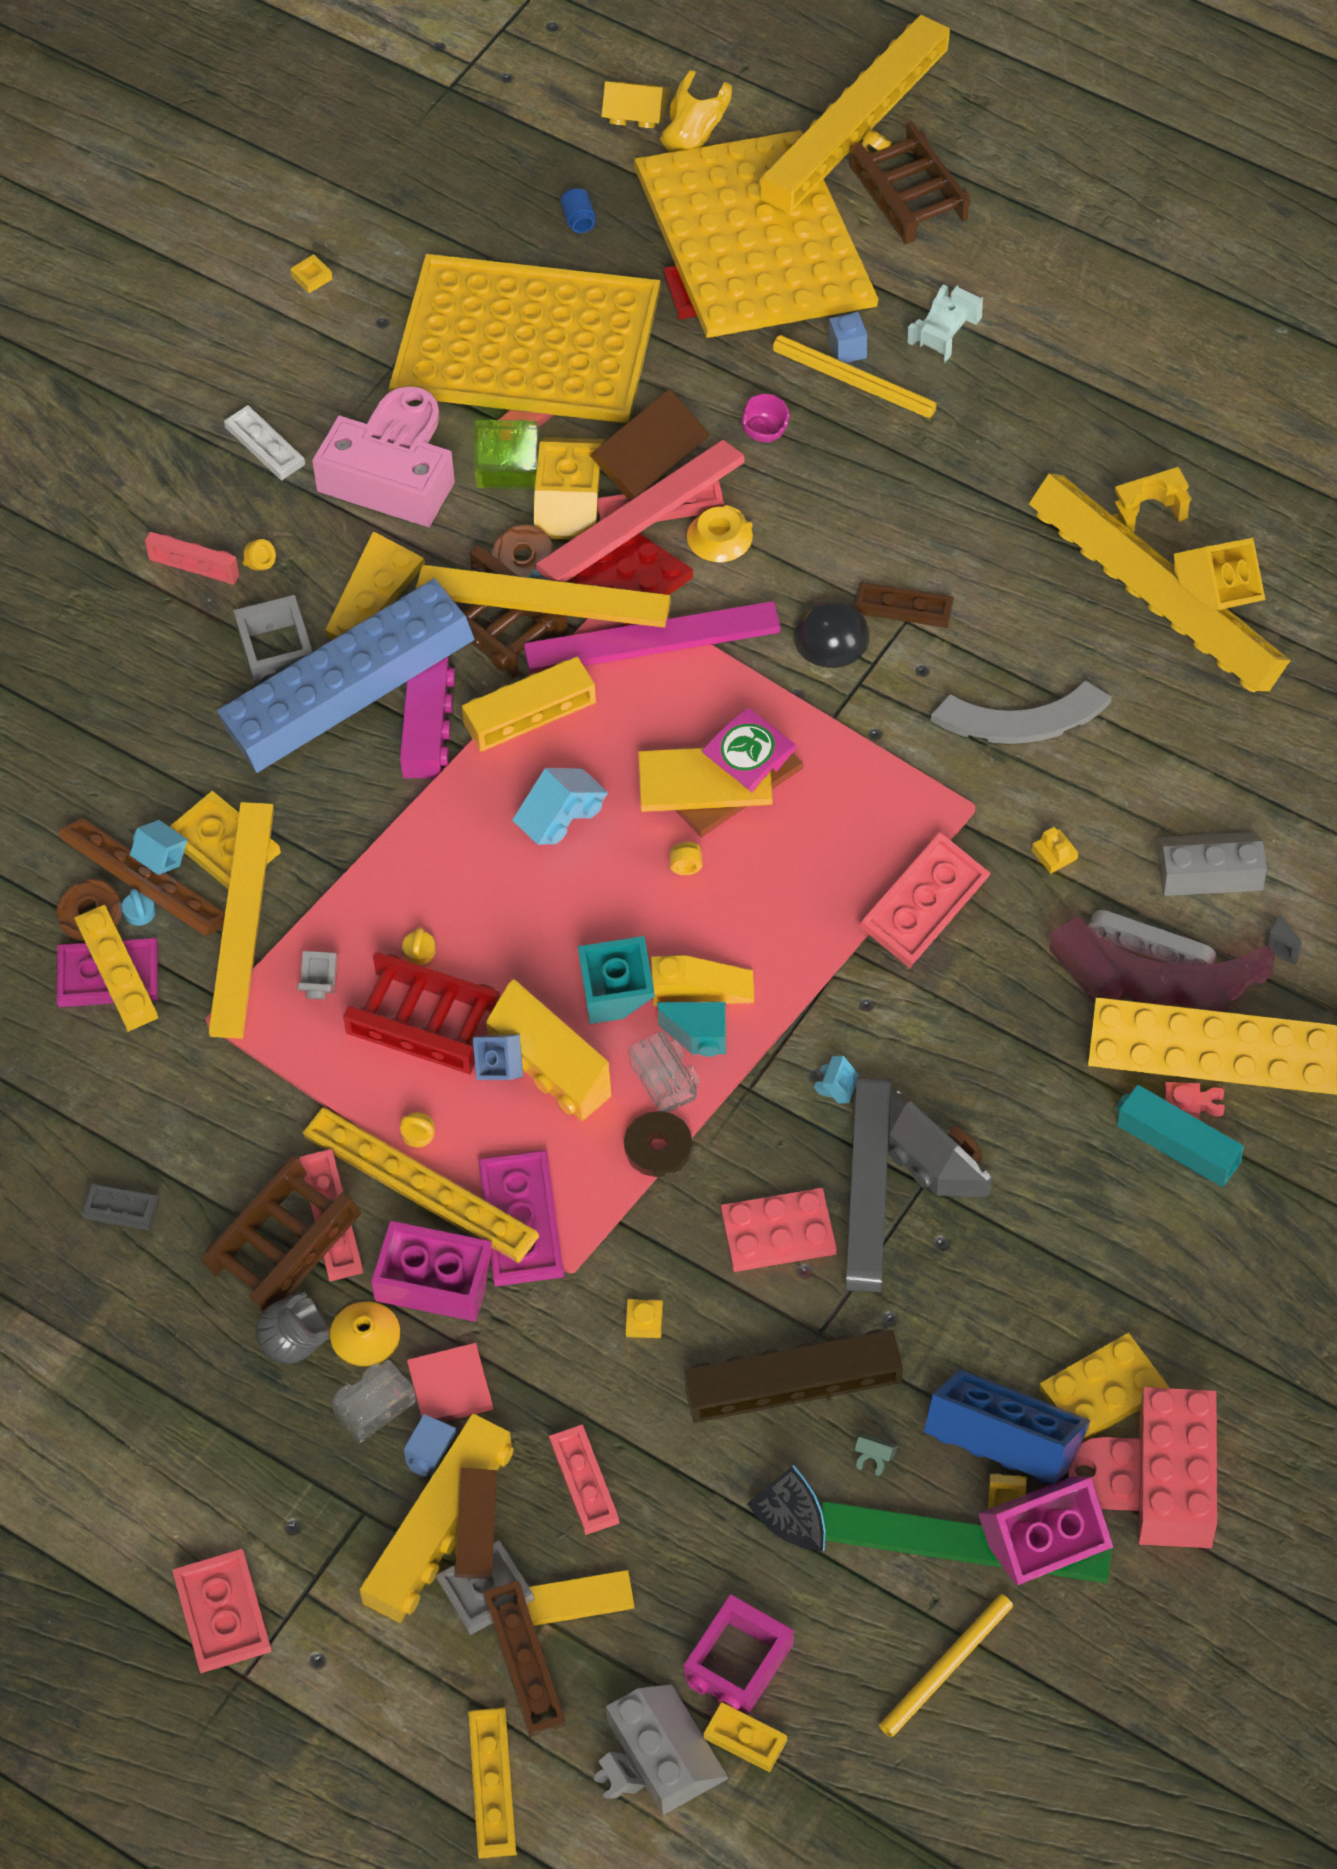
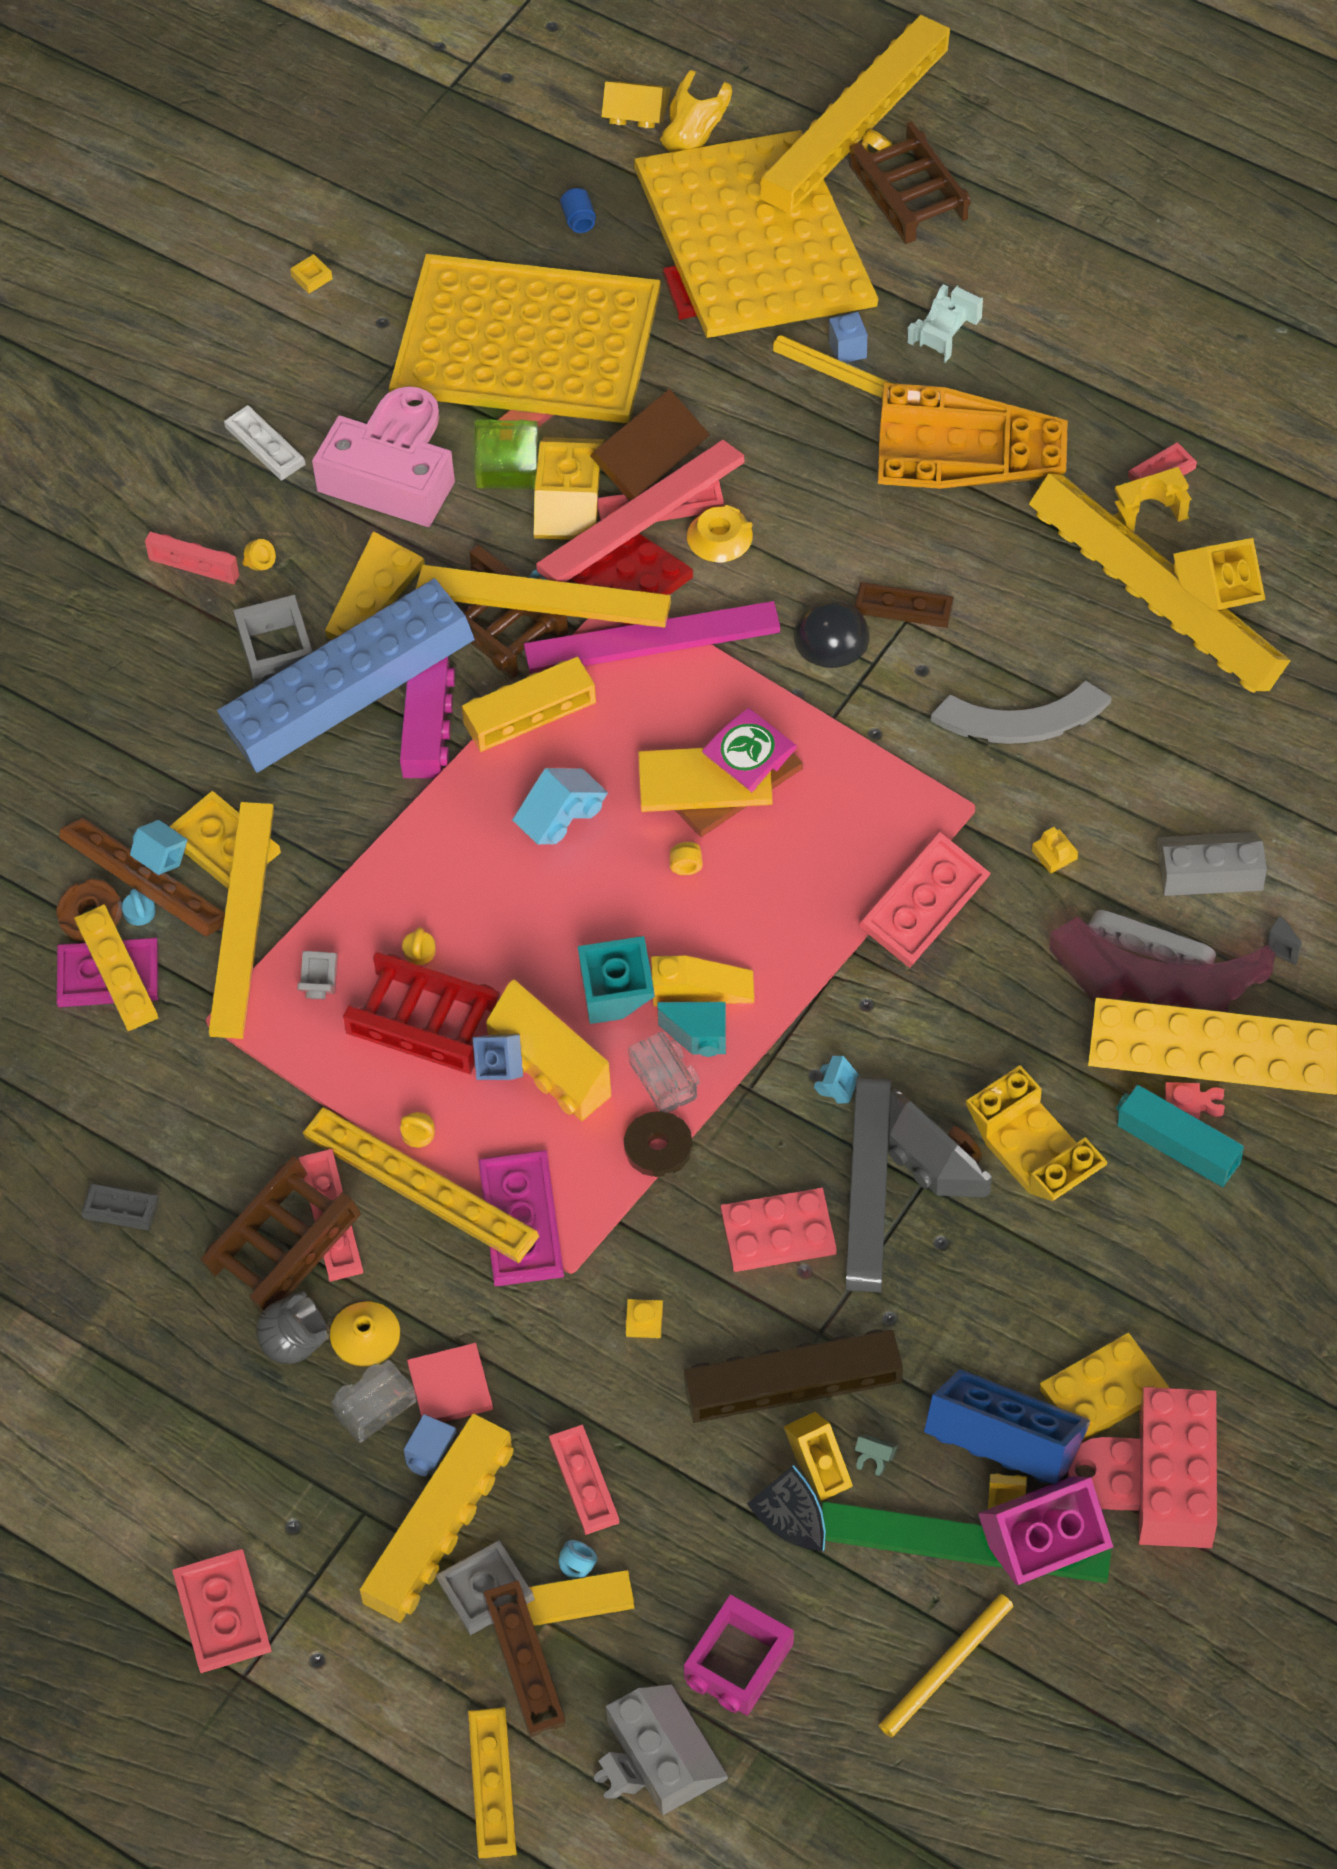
dark pink slope [371,1221,492,1322] -> none
reddish brown tile [454,1468,497,1580] -> none
dark orange tile [492,524,554,579] -> none
yellow plate [704,1702,788,1772] -> none
dark pink hair [741,393,790,443] -> none
none -> medium azure tile [559,1540,597,1580]
none -> yellow slope [783,1412,853,1501]
none -> light orange wedge [877,383,1068,489]
none -> yellow slope [966,1065,1107,1201]
none -> coral plate [1128,442,1197,481]

